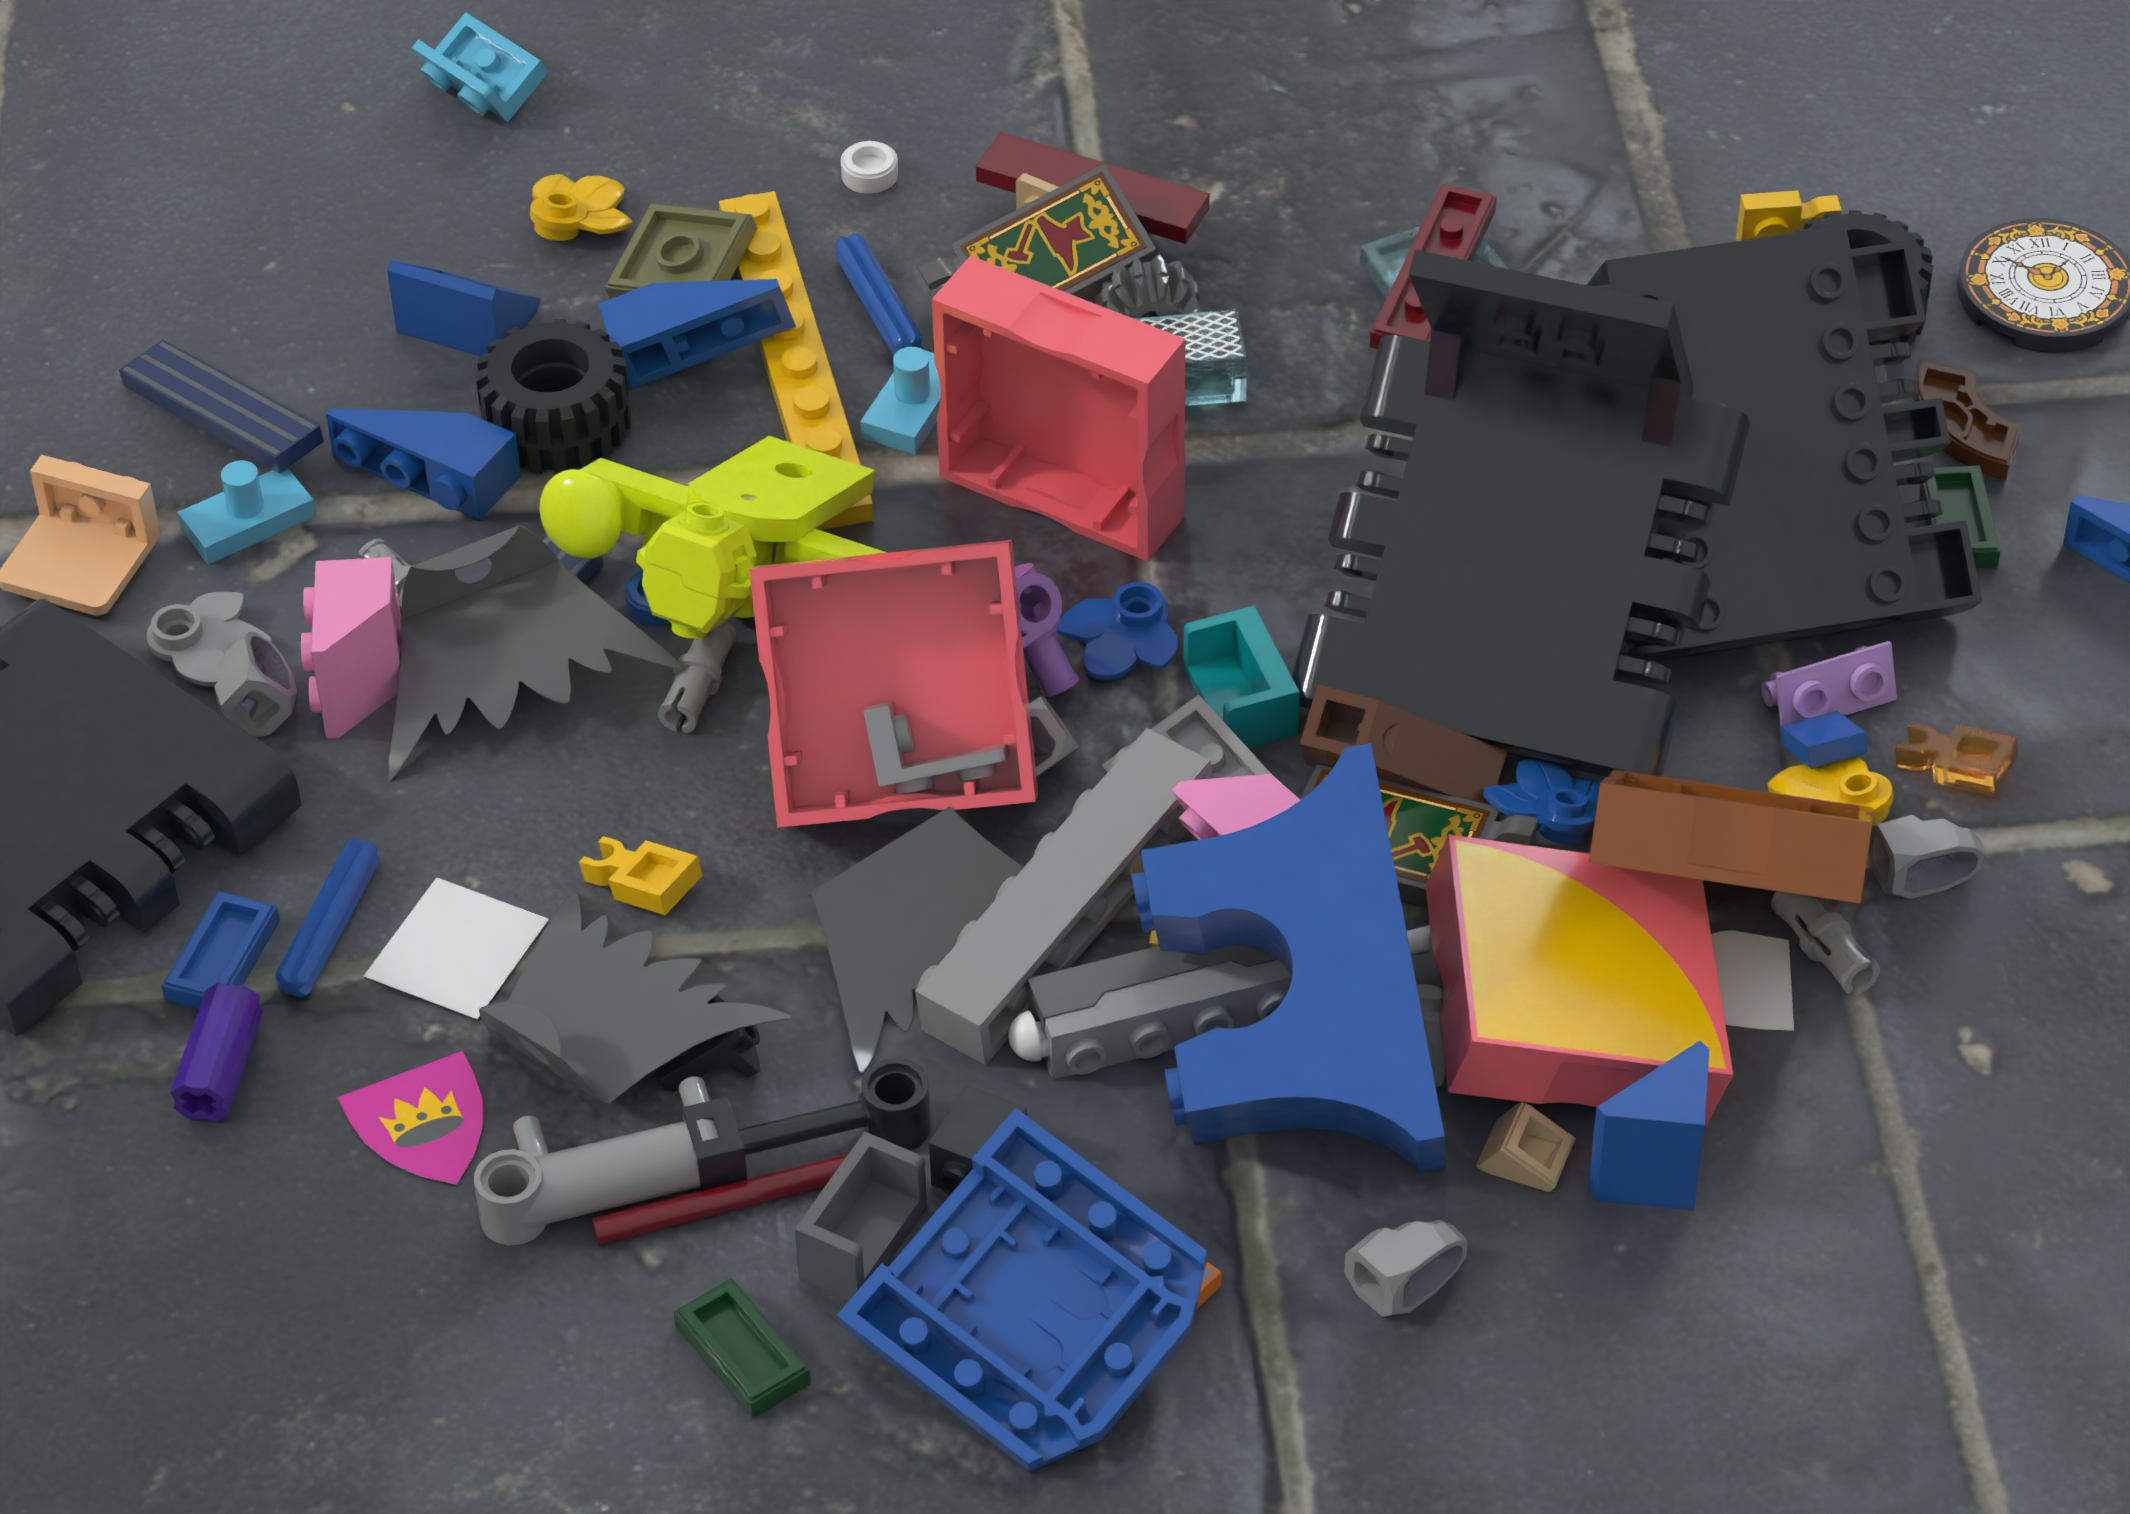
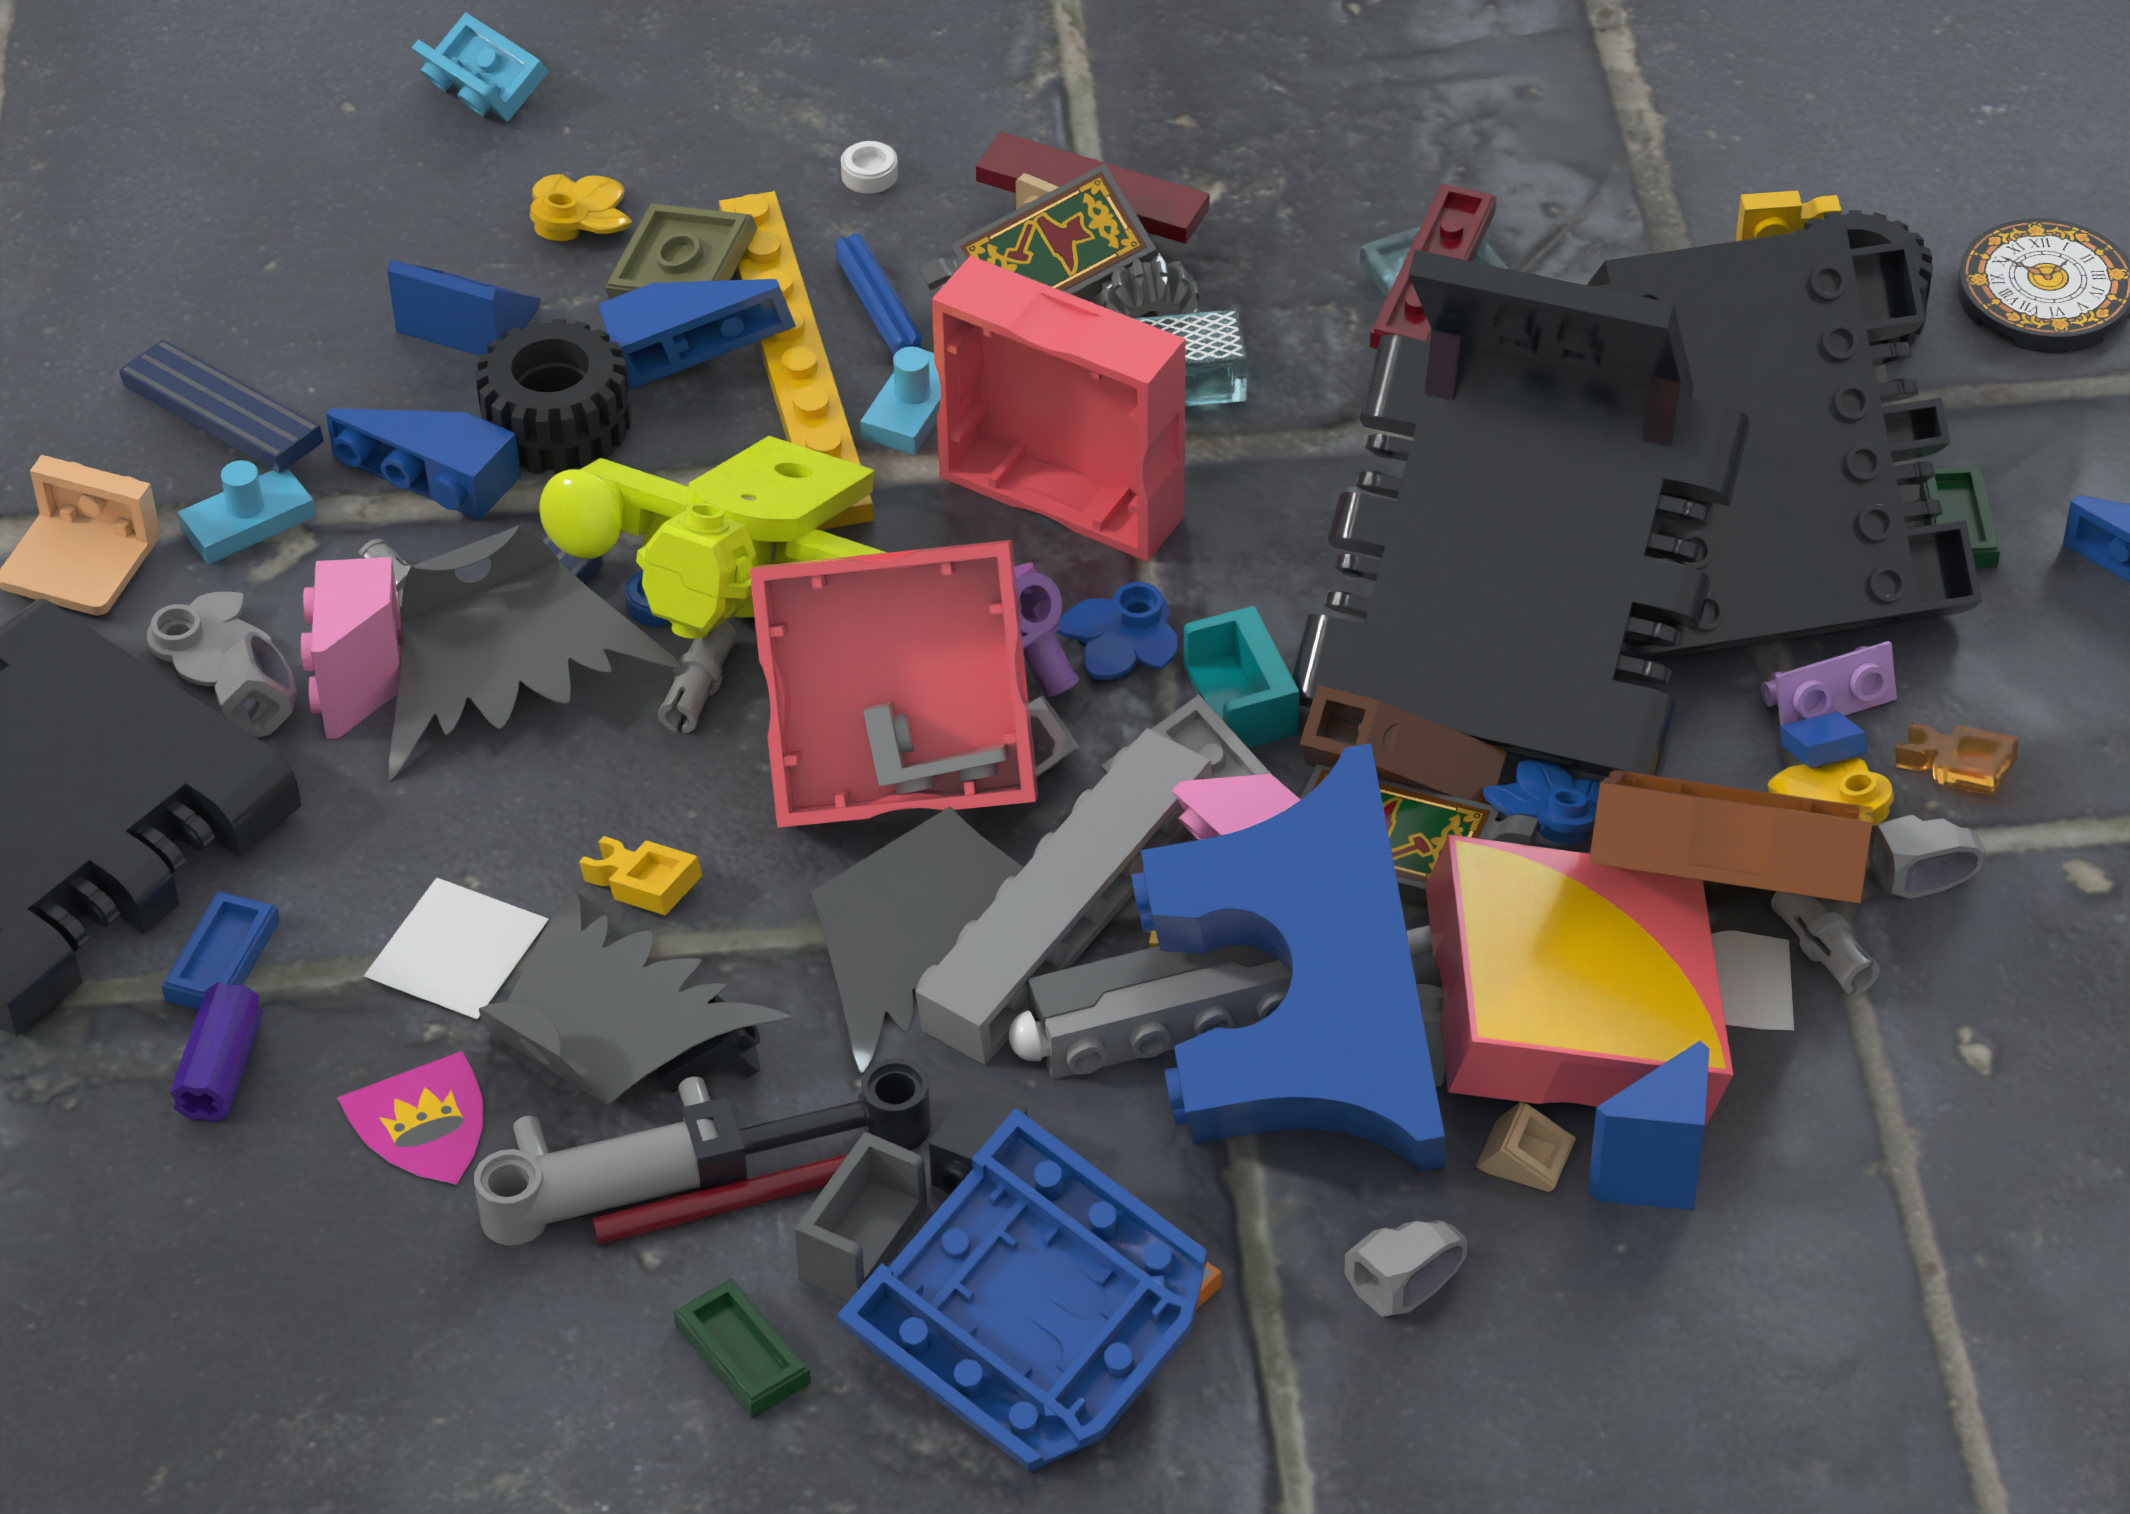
blue axle [275,838,380,998] -> none
reddish brown tile [1913,360,2022,480] -> none

